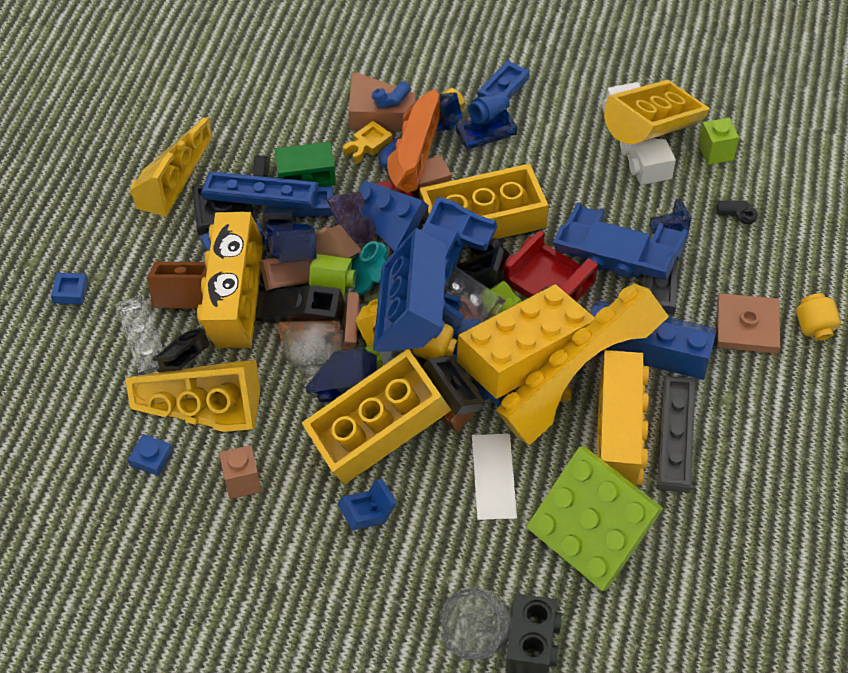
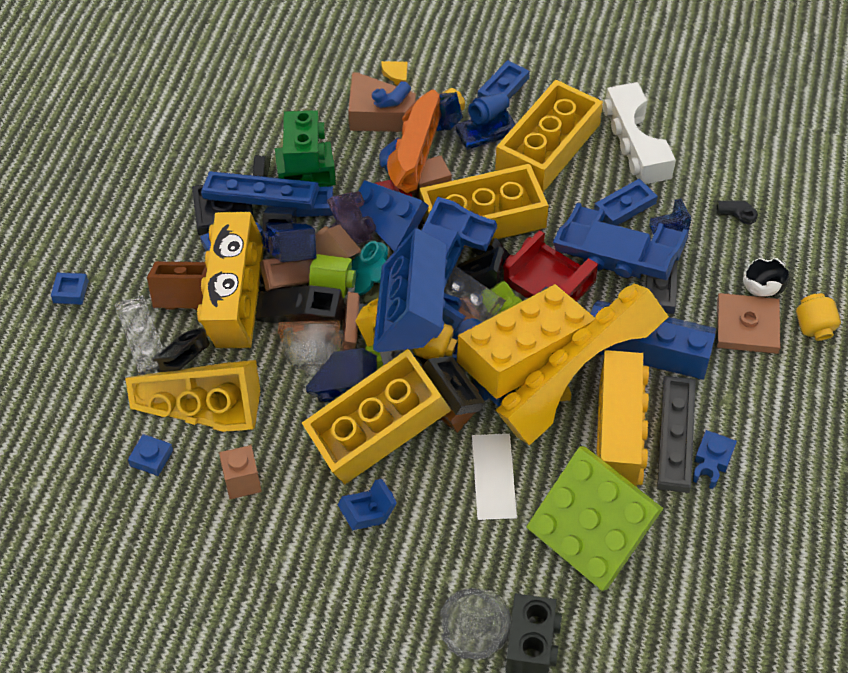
yellow wedge [130,117,212,217] -> none
yellow plate [343,121,393,164] -> none
yellow brick [604,80,710,144] -> none
lime brick [698,118,739,165] -> none
none -> green brick [283,110,325,173]
none -> yellow tile [381,61,408,86]
none -> yellow brick [495,80,603,192]
none -> blue plate [594,178,658,226]
none -> blue plate [693,430,737,489]
none -> black hair [743,258,790,297]

